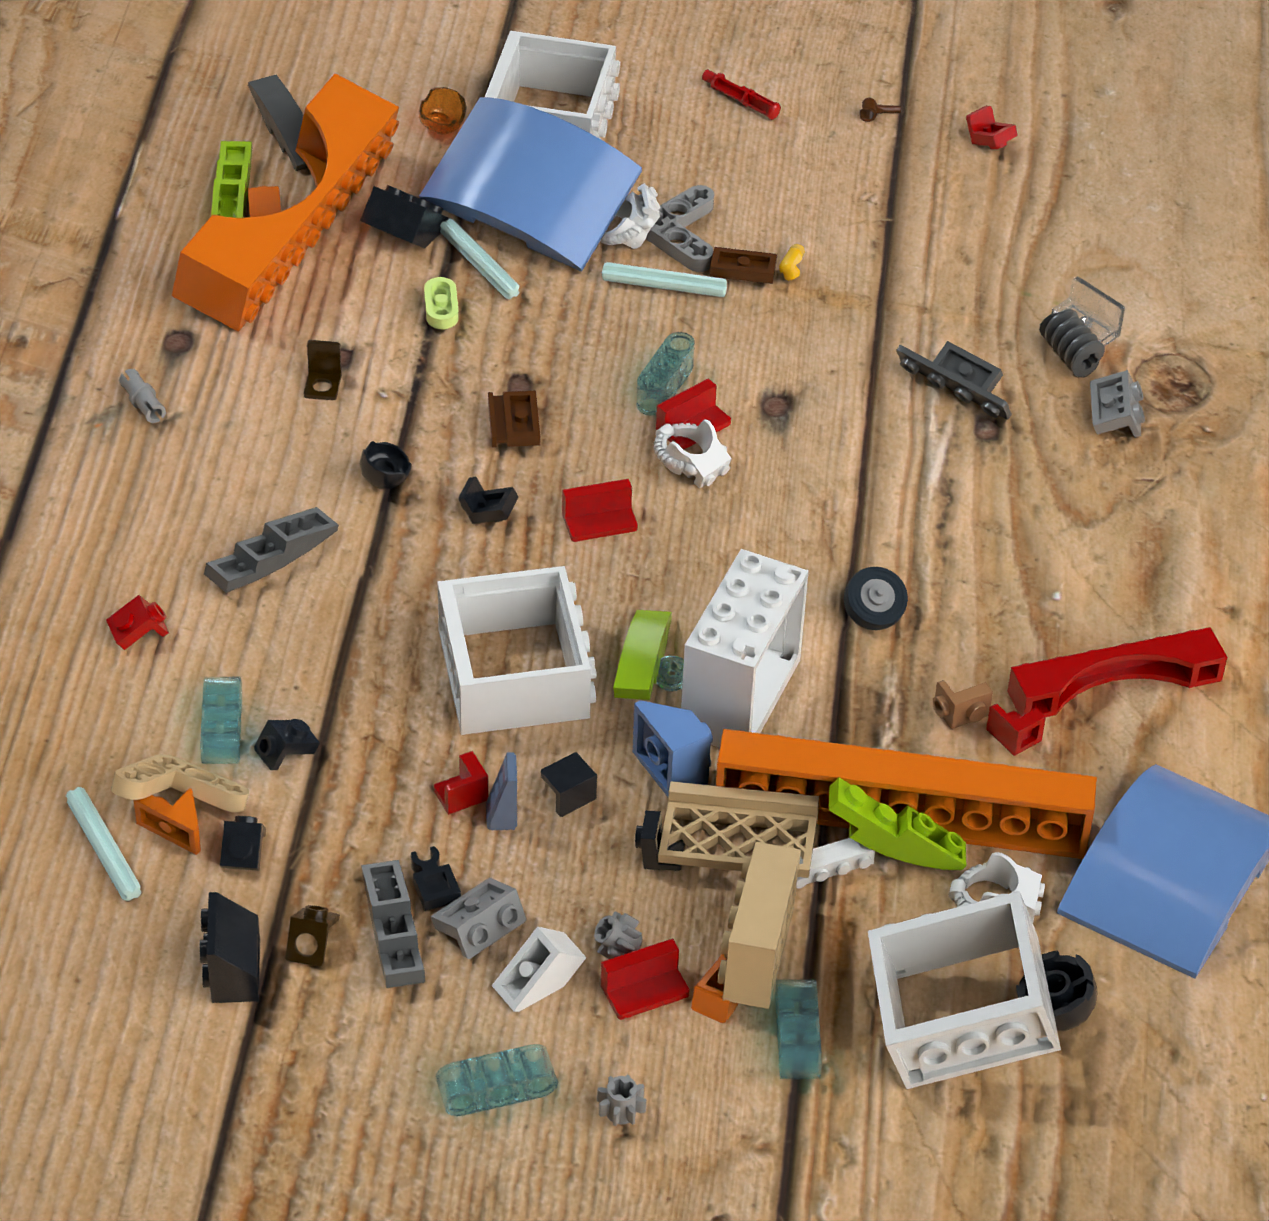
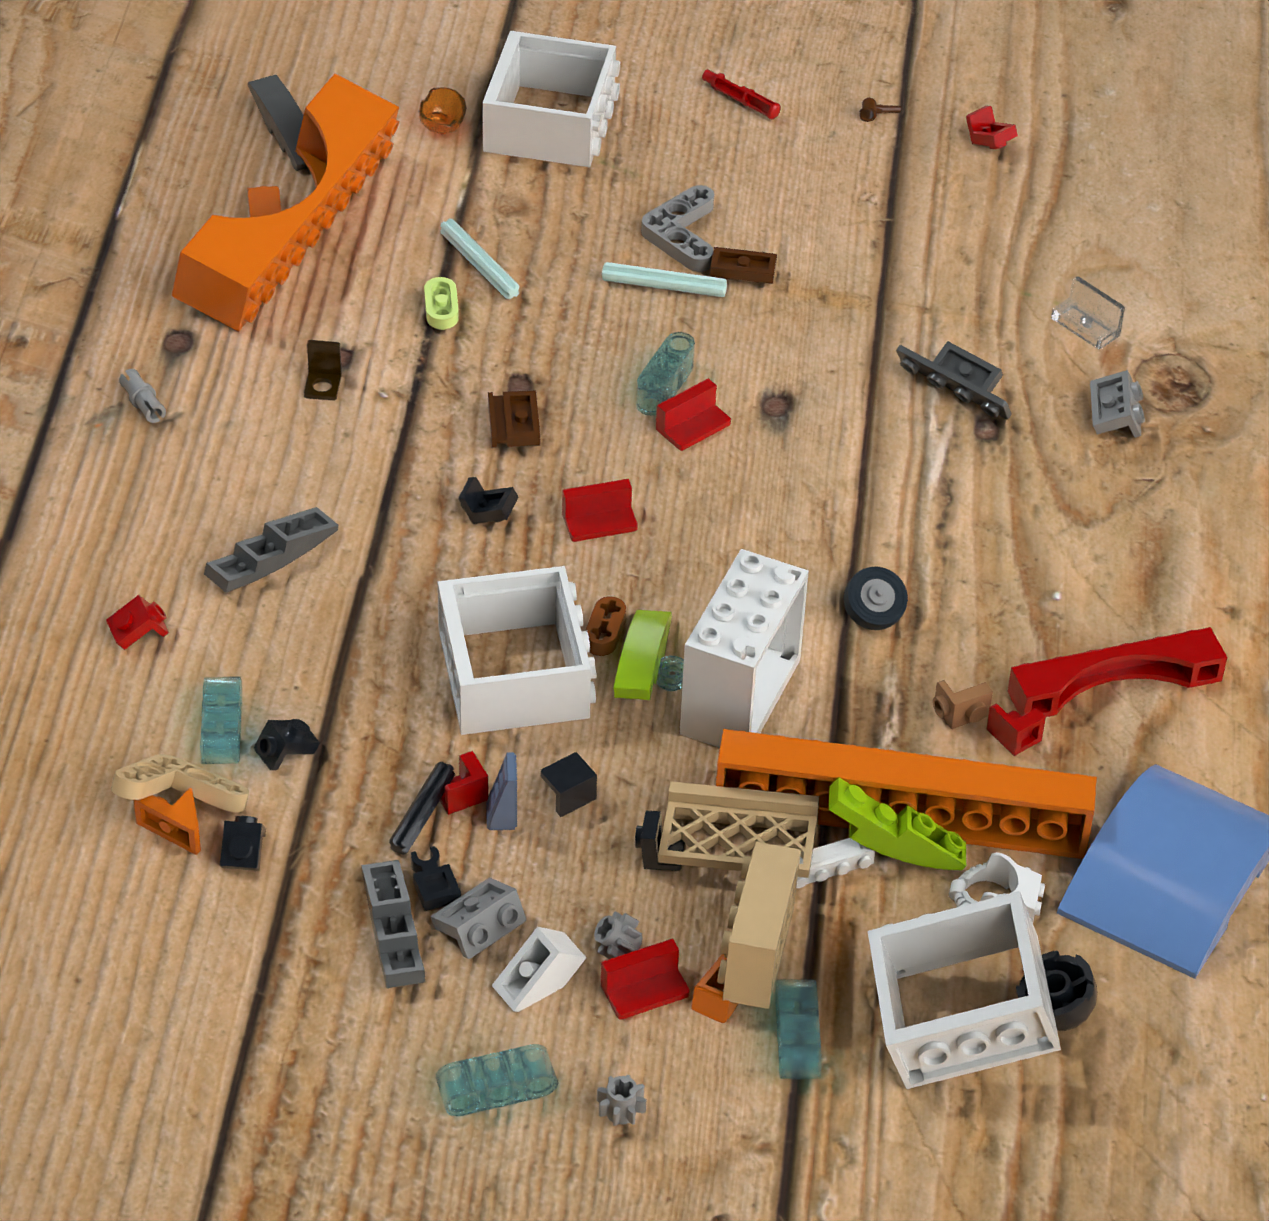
light aqua axle [66,787,141,901] -> none
black slope [200,892,260,1003] -> none
lime slope [211,141,252,218] -> none
dark brown bracket [285,905,340,966] -> none
black slope [360,185,451,248] -> none
black hair [360,441,412,489] -> none
medium blue slope [419,97,642,272] -> none
white piece [600,183,660,249] -> none
medium blue slope [632,700,713,797] -> none
white piece [654,419,732,488] -> none
yellow arm [779,244,805,281] -> none
dark grey piece [1039,309,1105,377] -> none
none -> black axle [389,761,455,855]
none -> dark orange beam [586,596,626,656]

